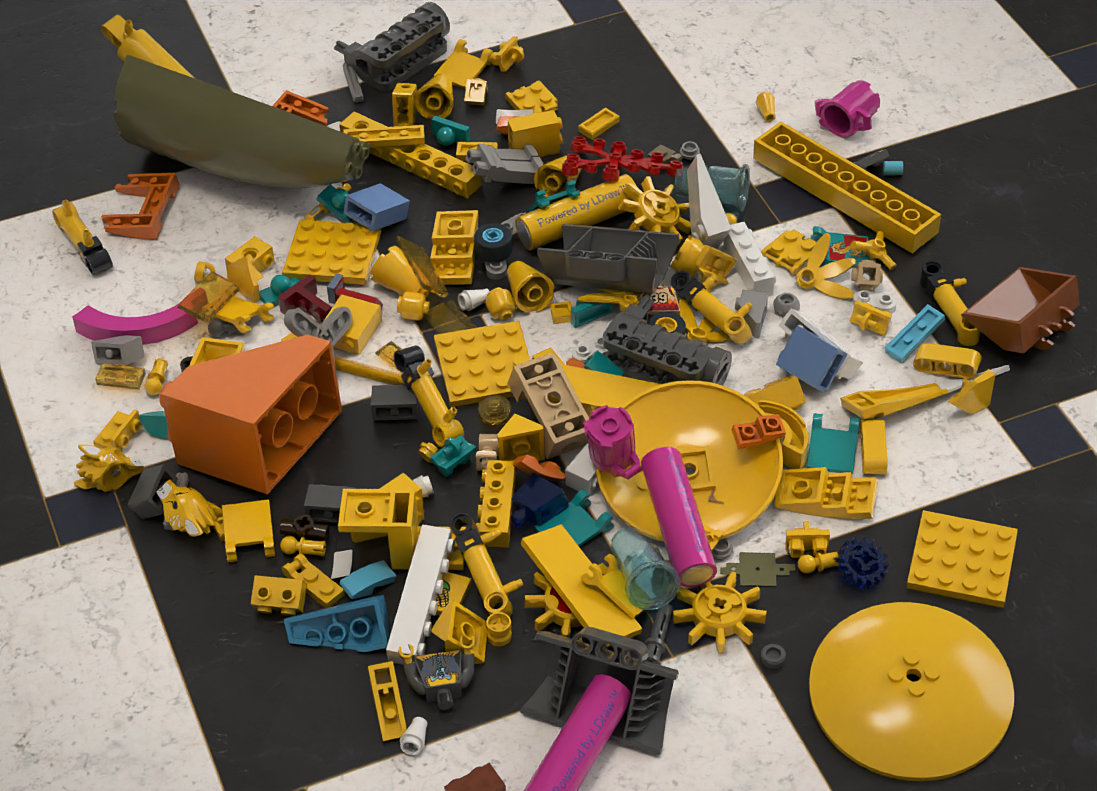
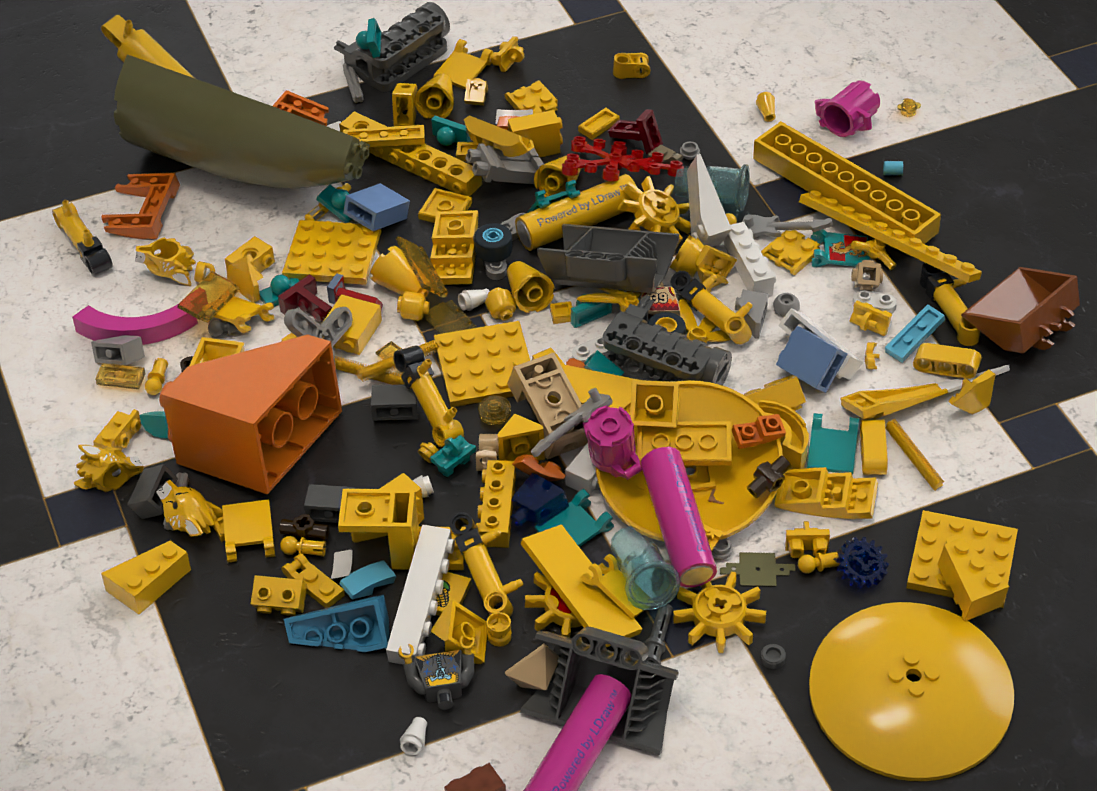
yellow slope [367,661,407,742] -> none
yellow plant [796,233,856,299] -> none
dark grey plate [853,149,889,171] -> none
none -> yellow wedge [101,541,191,614]
none -> yellow piece [135,237,196,286]
none -> teal tile [355,18,382,58]
none -> yellow axle [357,340,439,382]
none -> yellow tile [418,188,472,223]
none -> yellow brick [464,115,534,157]
none -> tan slope [505,644,559,690]
none -> light grey piece [531,388,613,457]
none -> dark red bracket [608,109,663,154]
none -> yellow piece [613,53,651,79]
none -> yellow slope [630,380,679,428]
none -> yellow tile [637,421,731,466]
none -> light grey piece [742,214,833,238]
none -> dark brown axle [747,456,791,498]
none -> yellow plate [799,190,982,283]
none -> yellow piece [865,342,880,369]
none -> yellow axle [885,419,945,491]
none -> clear yellow plate [897,98,921,117]
none -> yellow wedge [937,537,1010,622]

